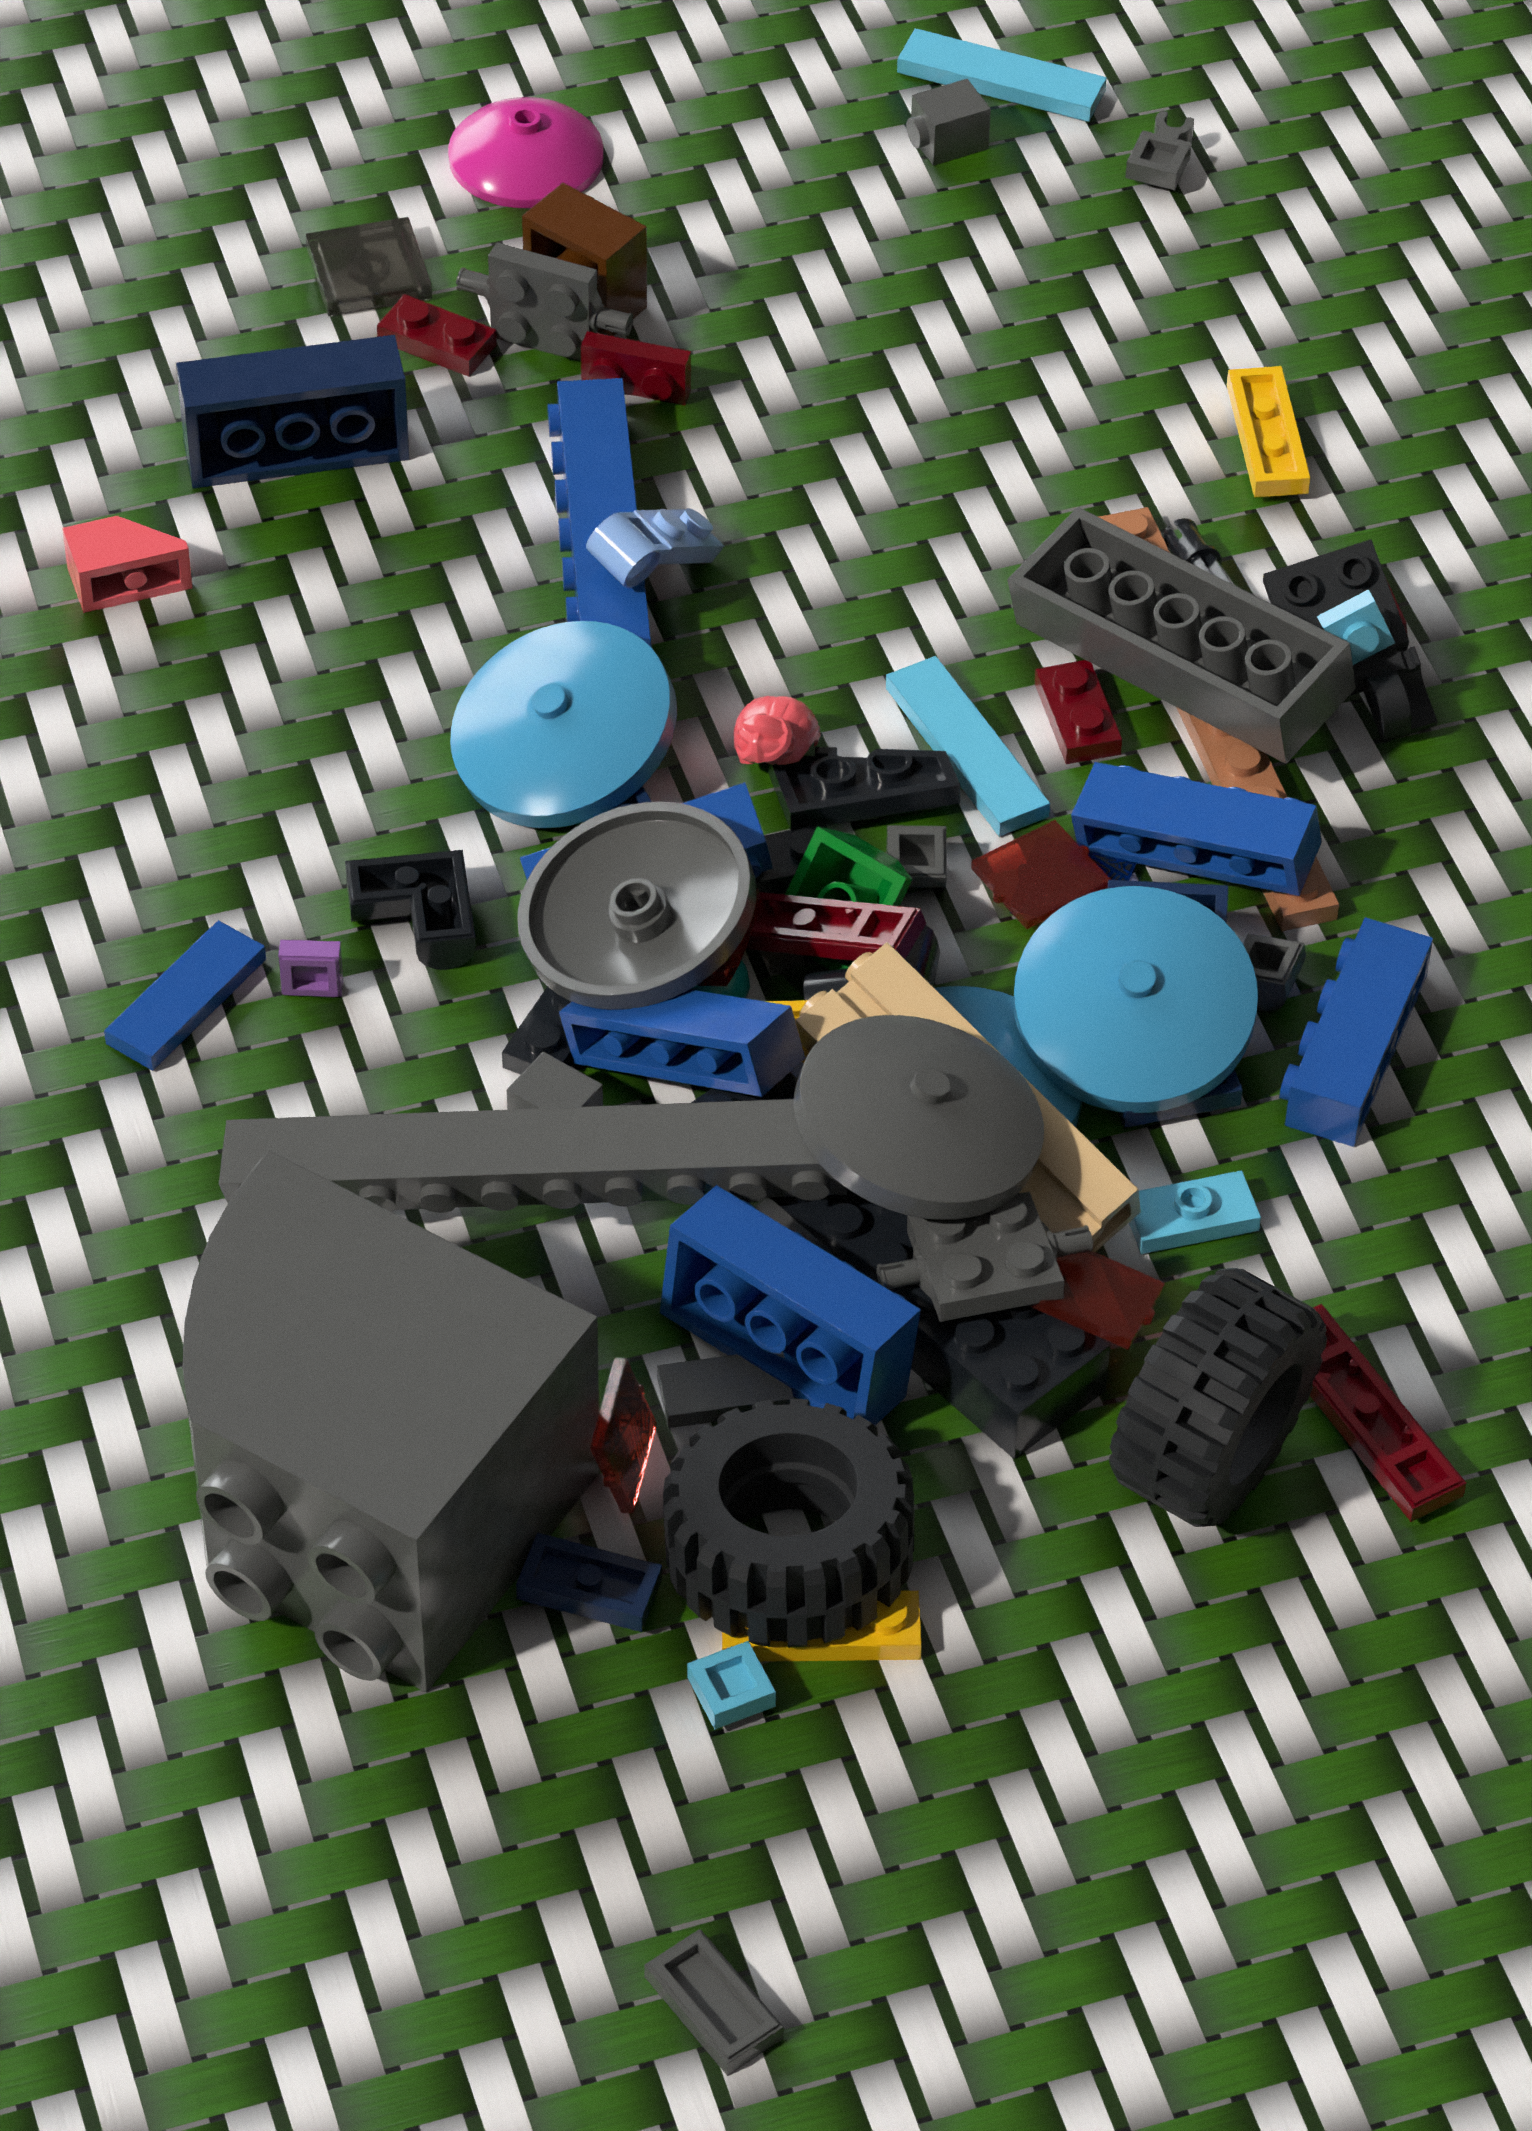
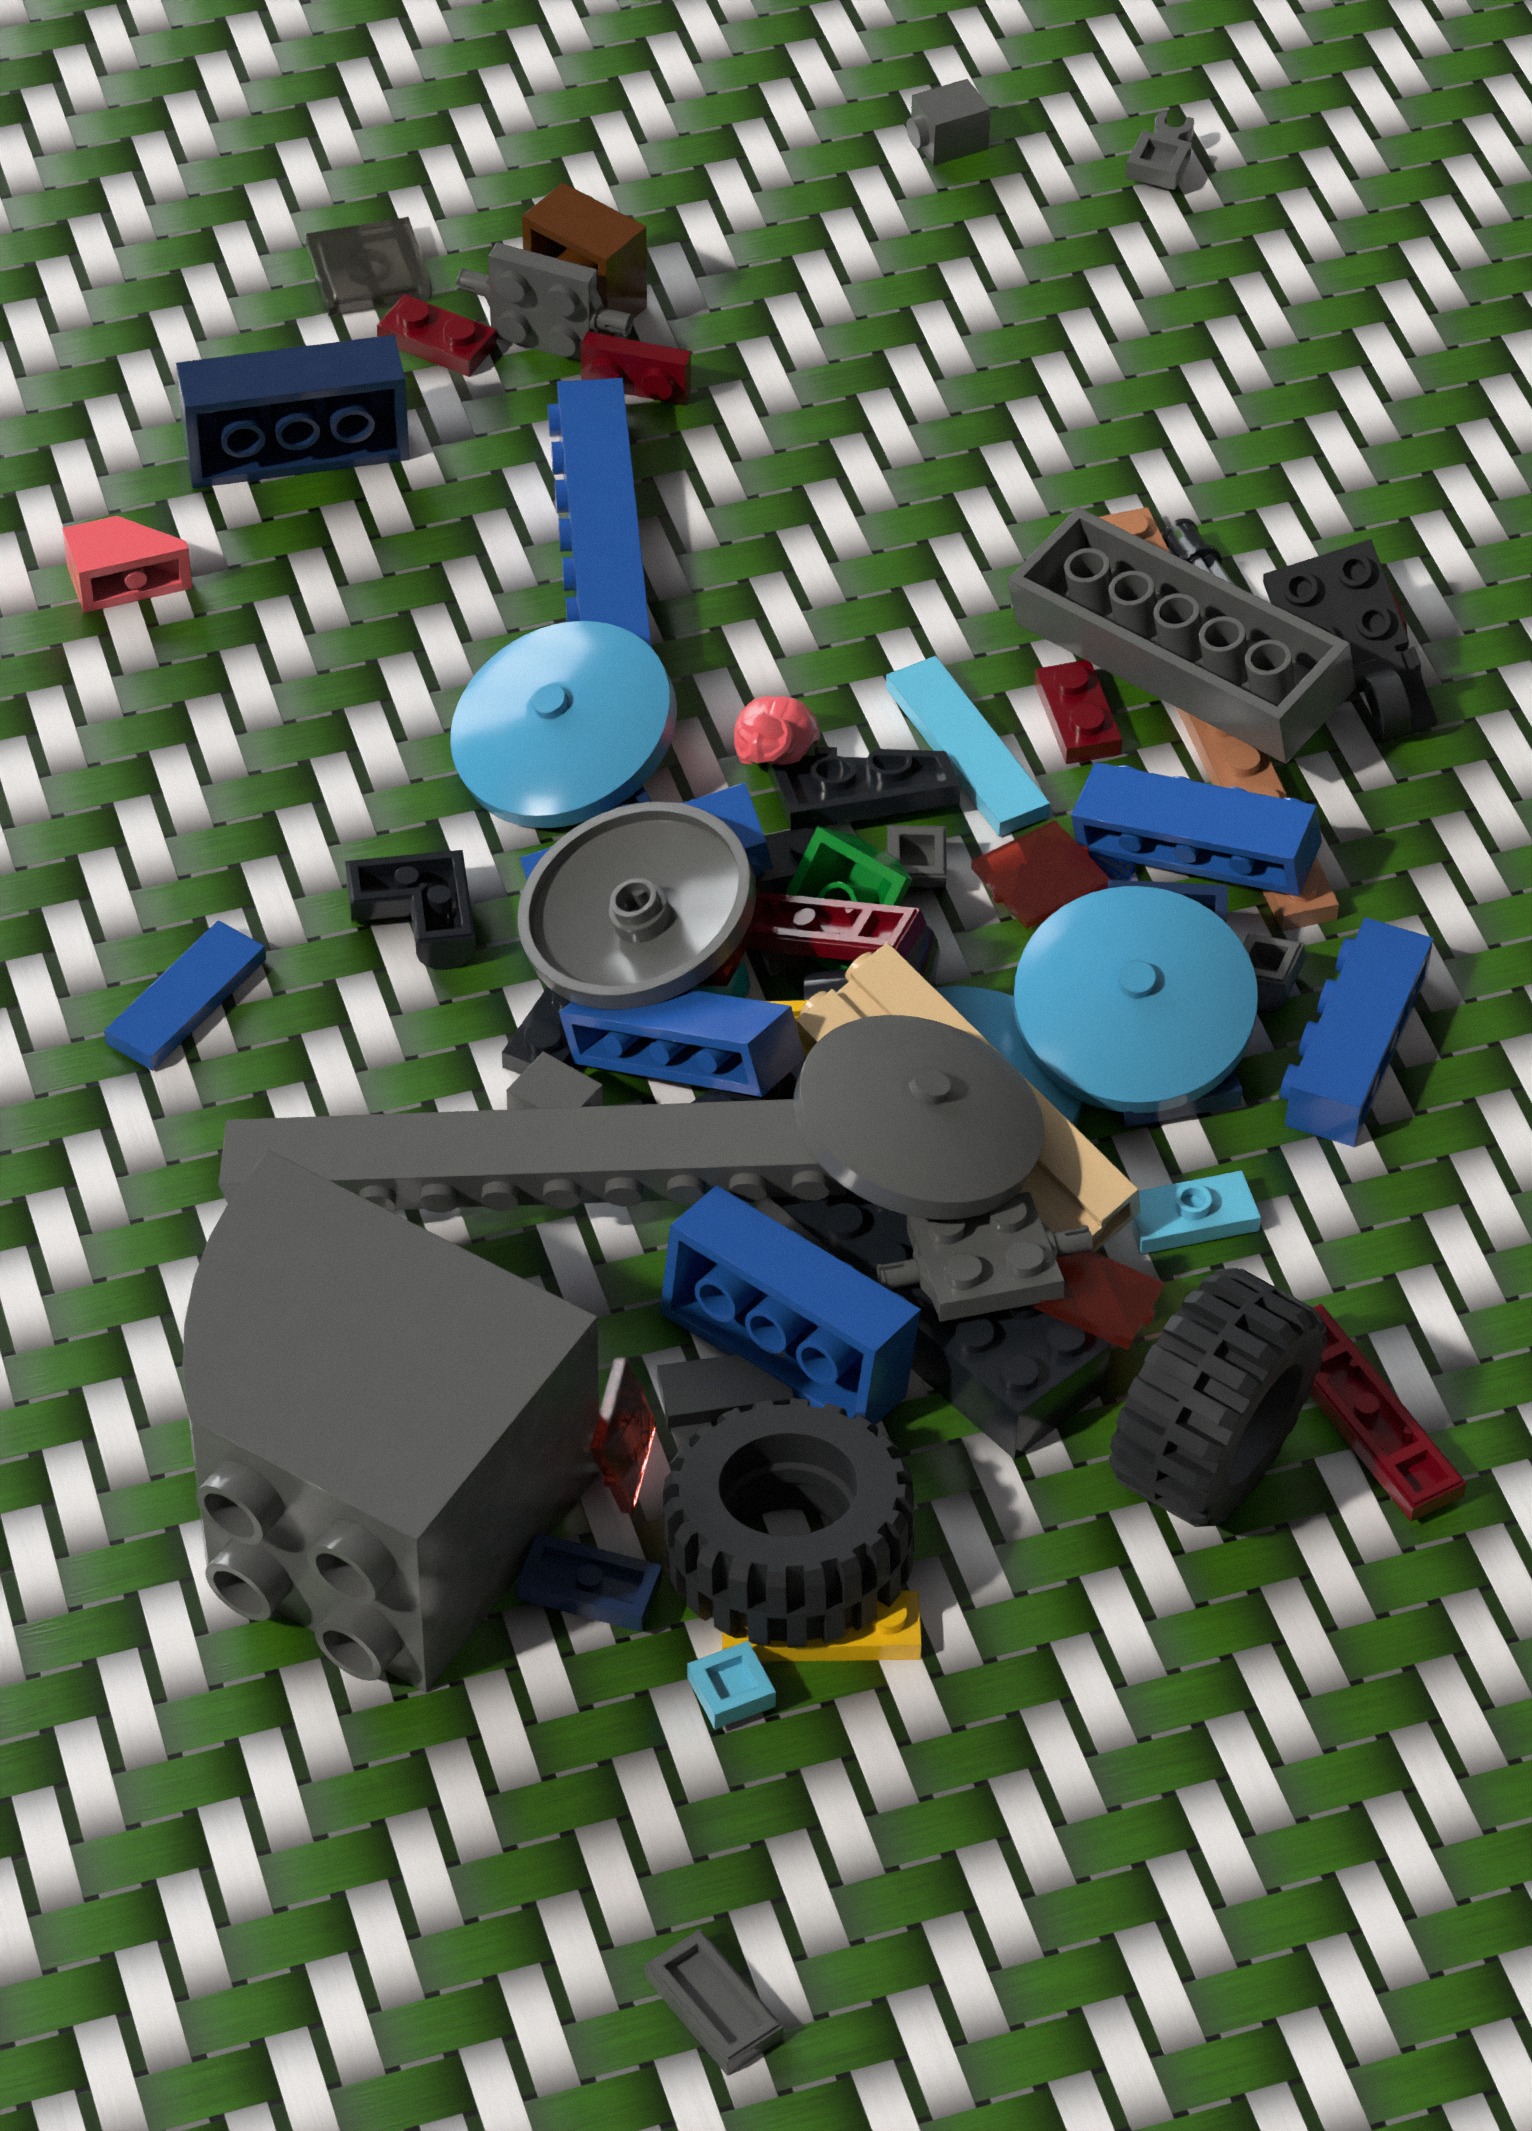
medium lavender tile [278,940,343,997] -> none
dark pink dish [448,97,603,208] -> none
light blue plate [586,508,724,589] -> none
medium azure tile [897,28,1107,122] -> none
yellow plate [1227,366,1310,498] -> none
medium azure plate [1317,590,1395,665] -> none

